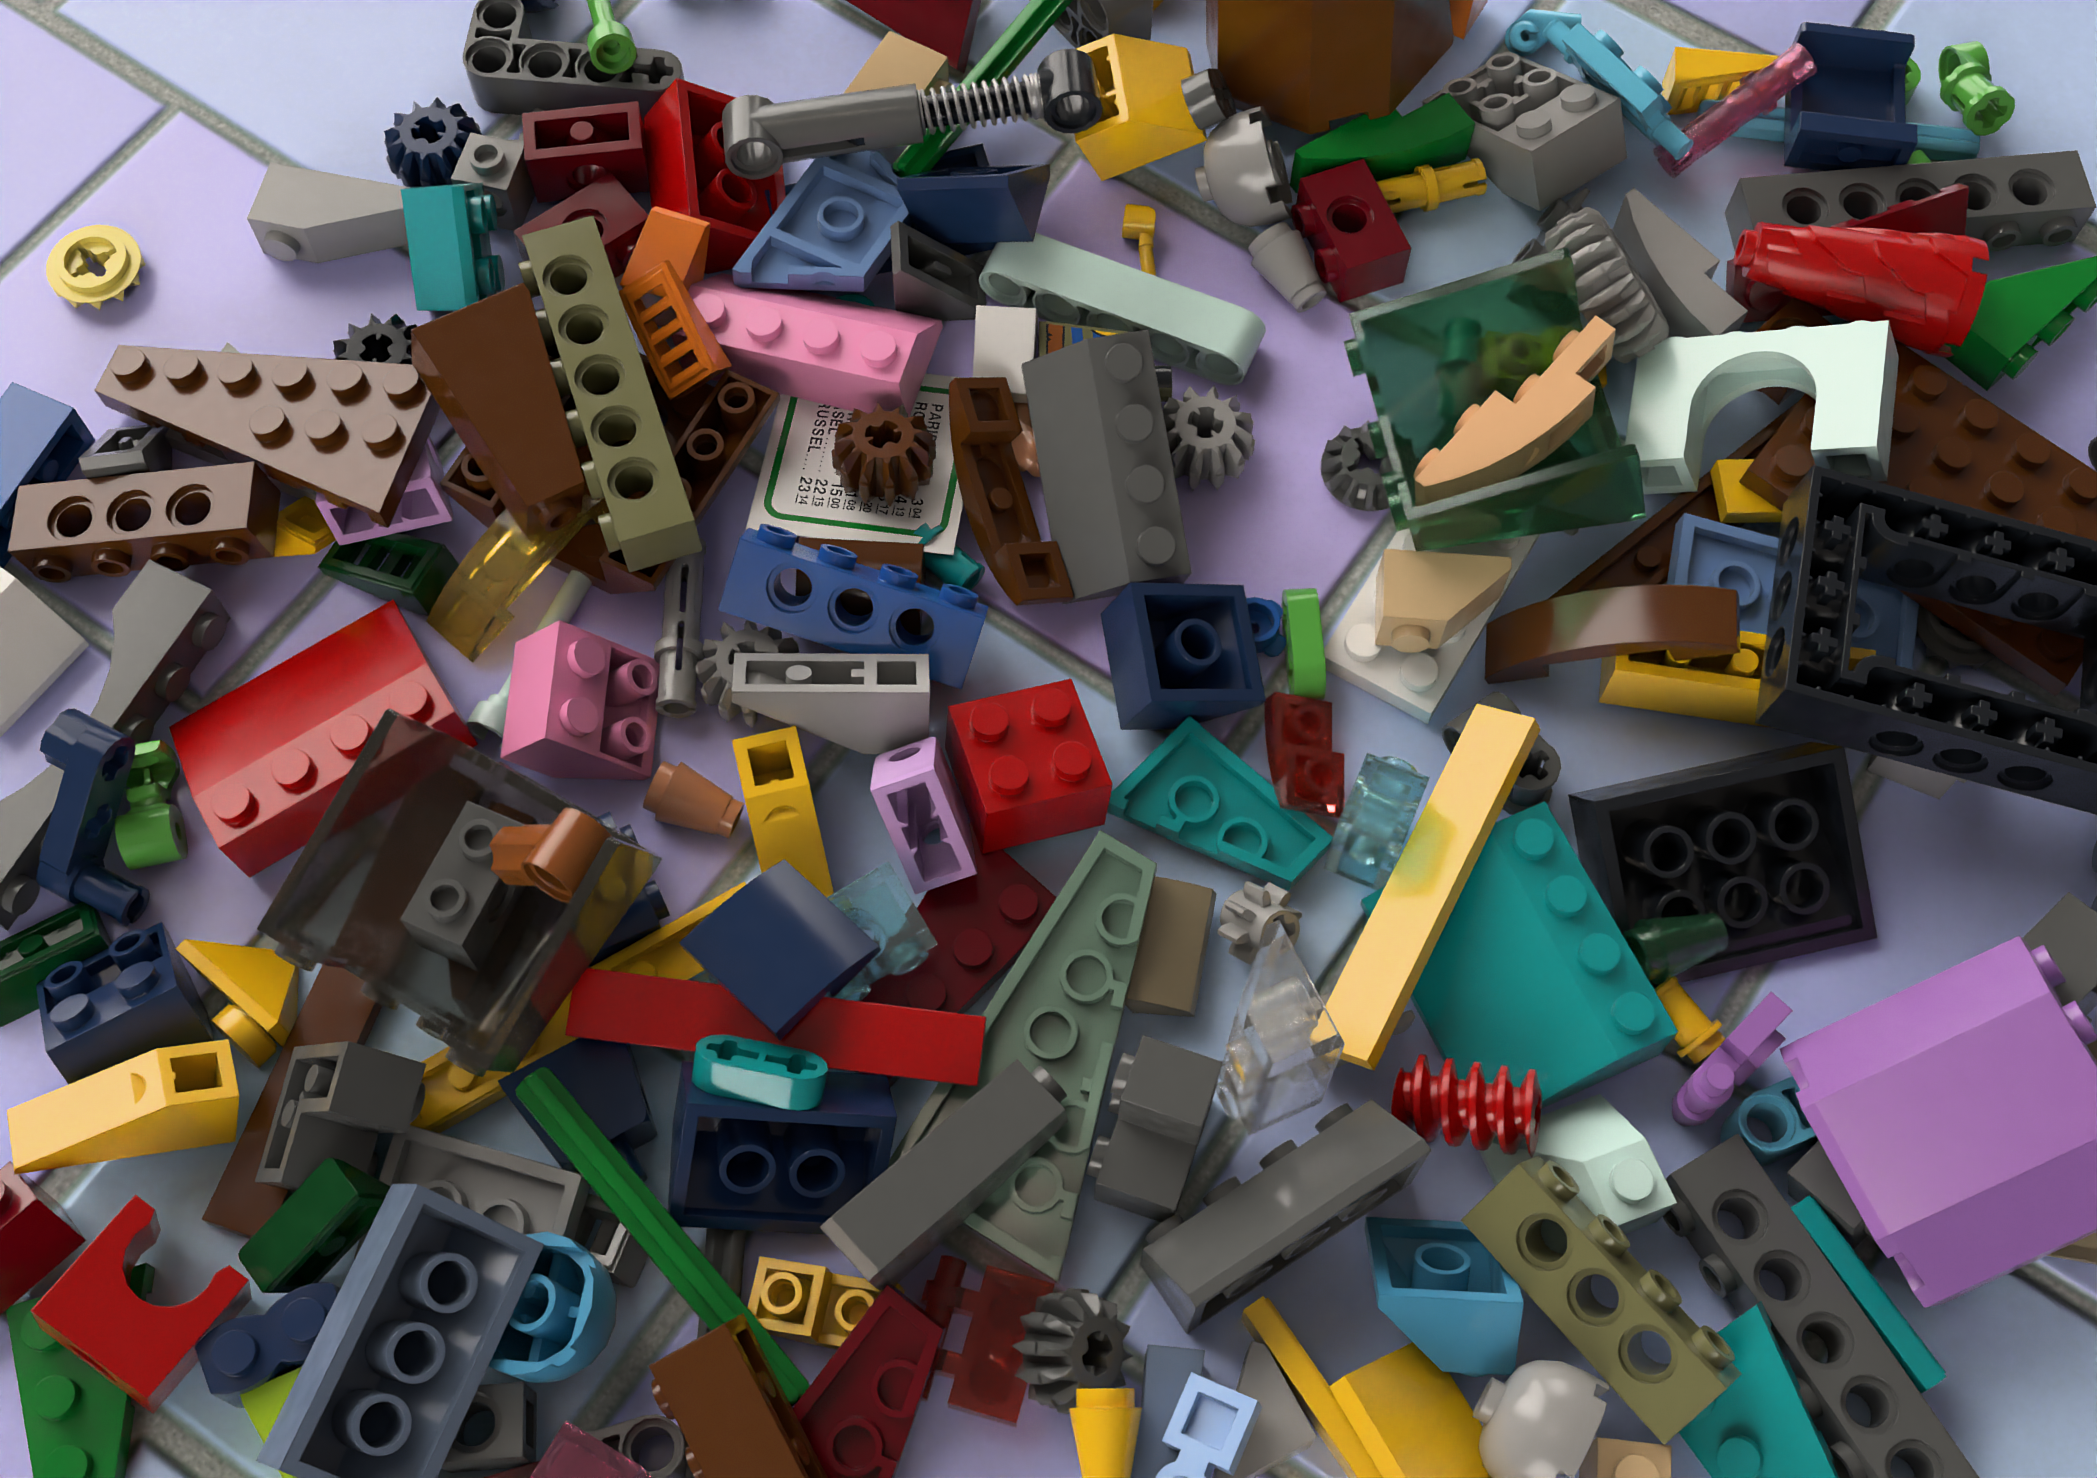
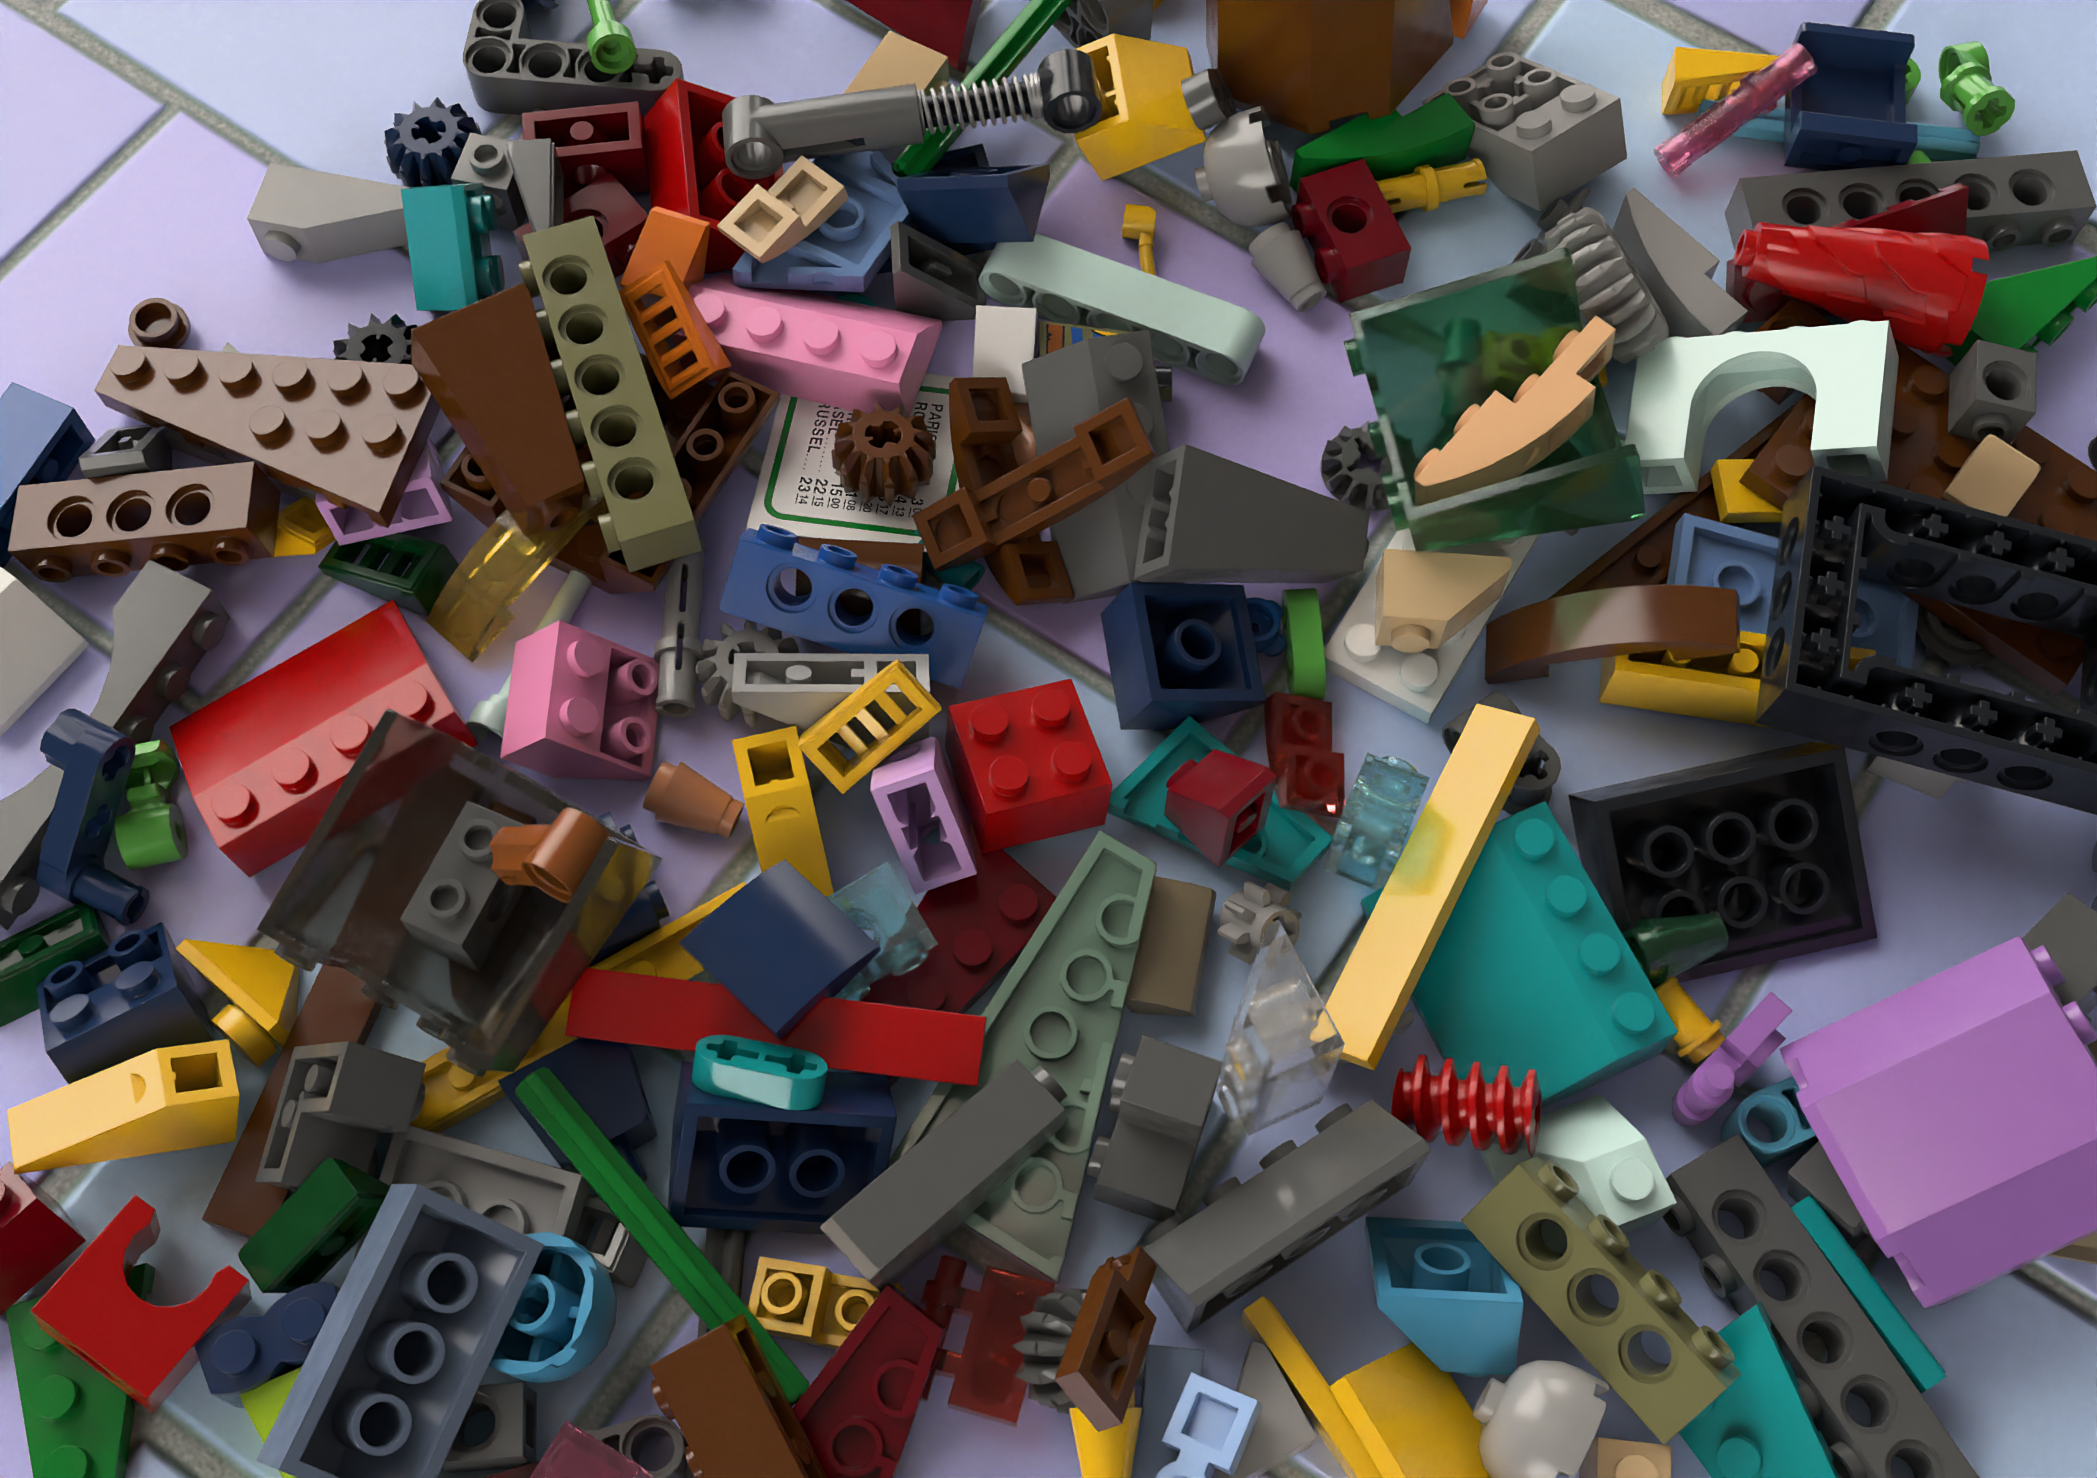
light yellow gear [46,225,145,310] -> none
light grey gear [1163,385,1255,491] -> none
medium azure arm [1505,9,1582,57] -> none
medium azure plate [1542,18,1694,160] -> none
none -> reddish brown plate [128,298,191,349]
none -> slope [507,138,564,232]
none -> tan slope [717,155,849,264]
none -> yellow slope [798,658,942,794]
none -> reddish brown slope [912,397,1156,572]
none -> reddish brown hinge [1055,1246,1157,1432]
none -> dark grey slope [1134,444,1370,583]
none -> dark red slope [1164,749,1277,868]
none -> tan slope [1942,434,2041,517]
none -> dark grey brick [1948,339,2037,444]

